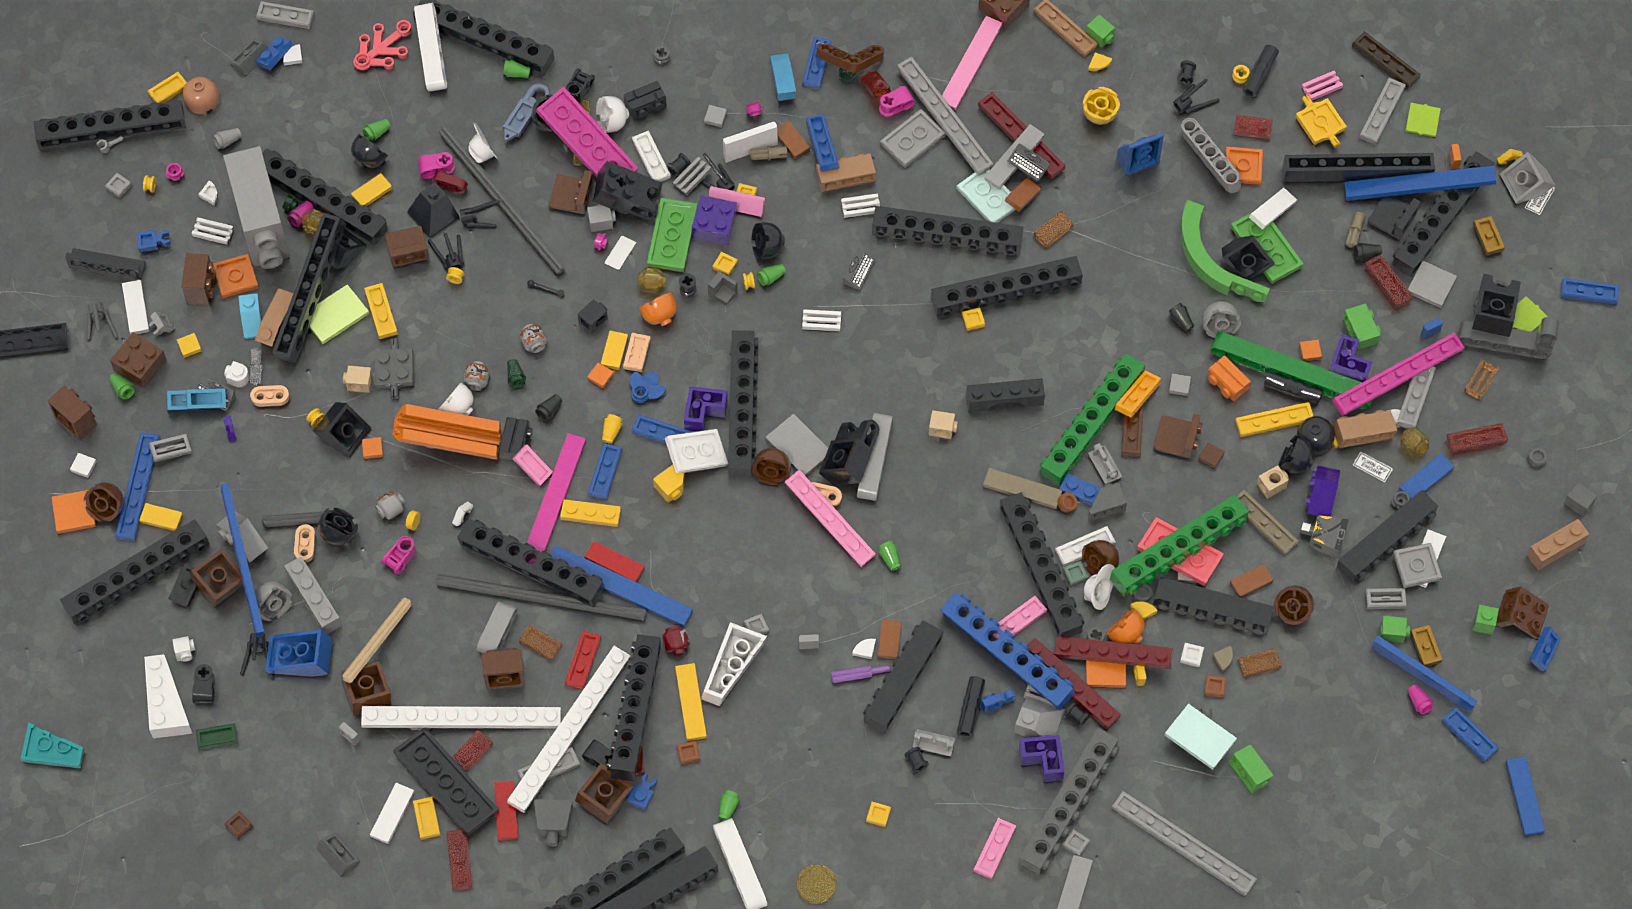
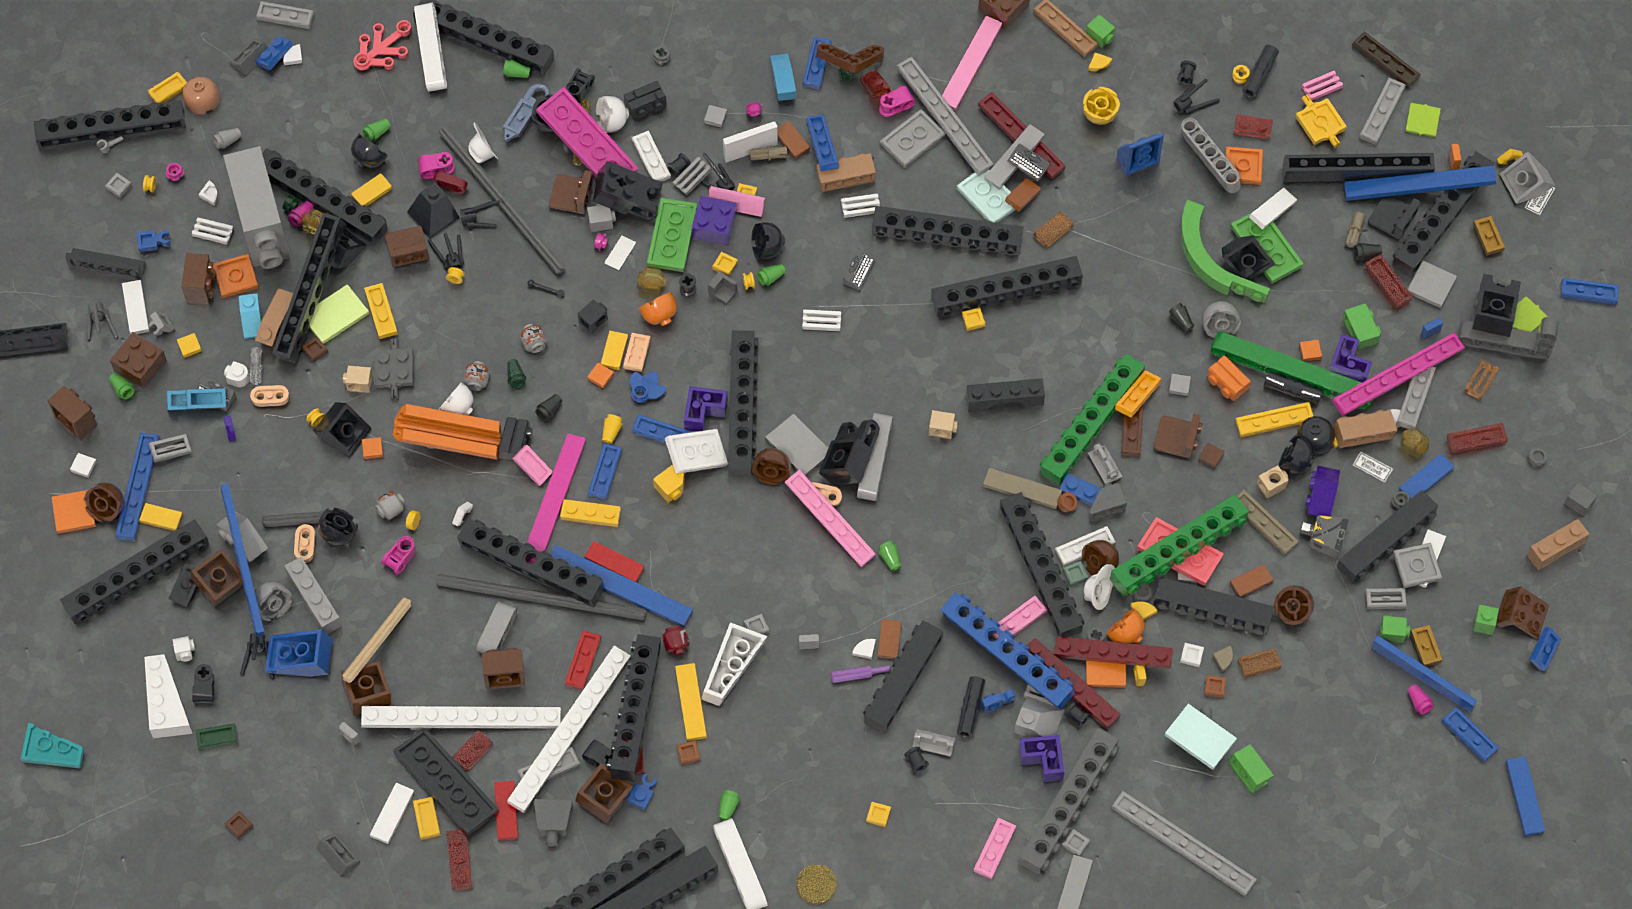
clear orange tile [519,625,562,661] -> none
none -> reddish brown tile [302,336,328,363]

